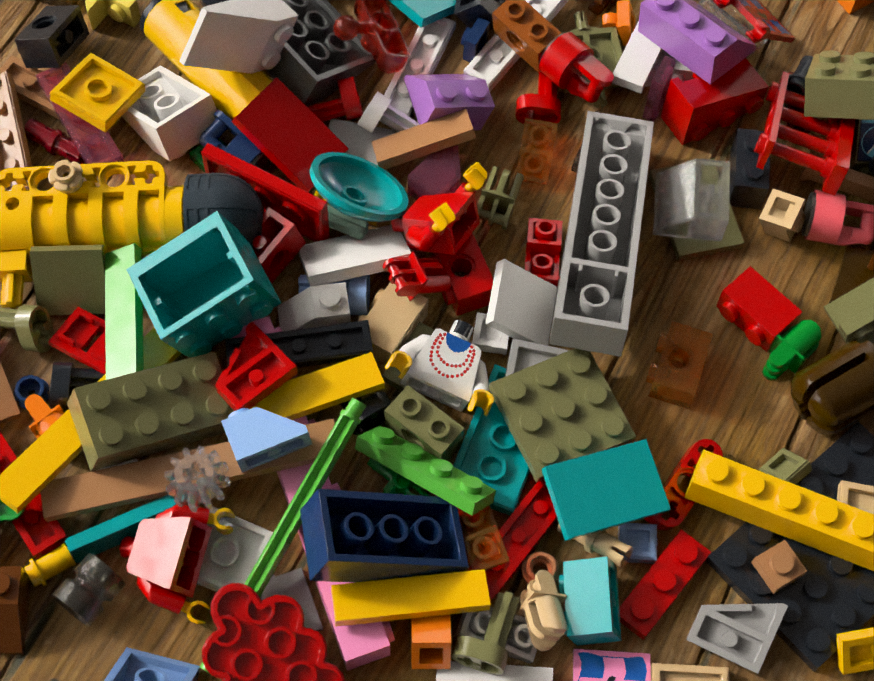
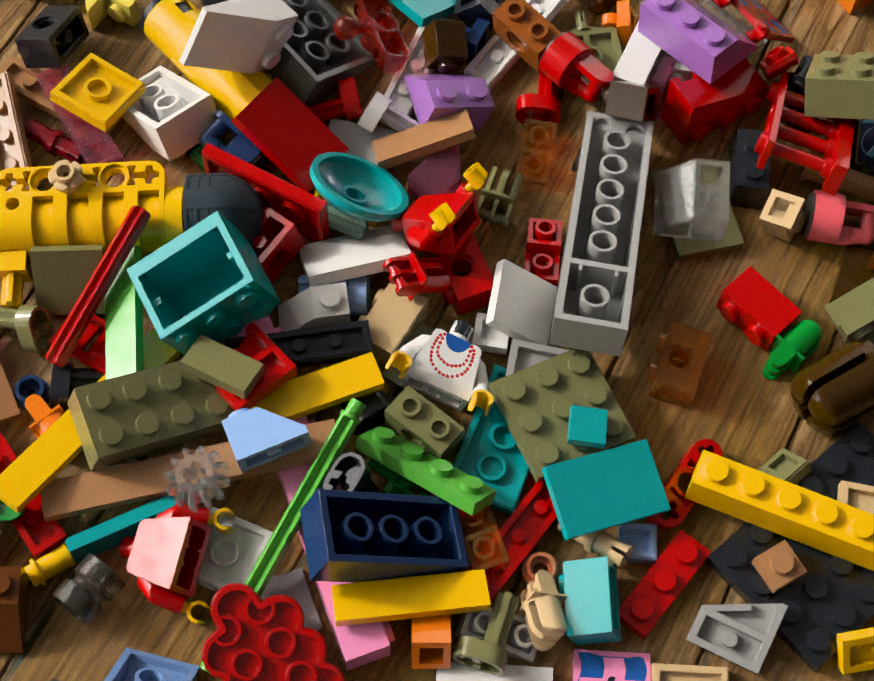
none -> red axle [45,205,151,367]
none -> olive tile [180,335,265,399]
none -> black piece [323,452,379,493]
none -> dark brown brick [422,19,468,73]
none -> teal tile [567,405,608,449]
none -> dark brown brick [603,81,660,122]
none -> red slope [759,46,799,81]

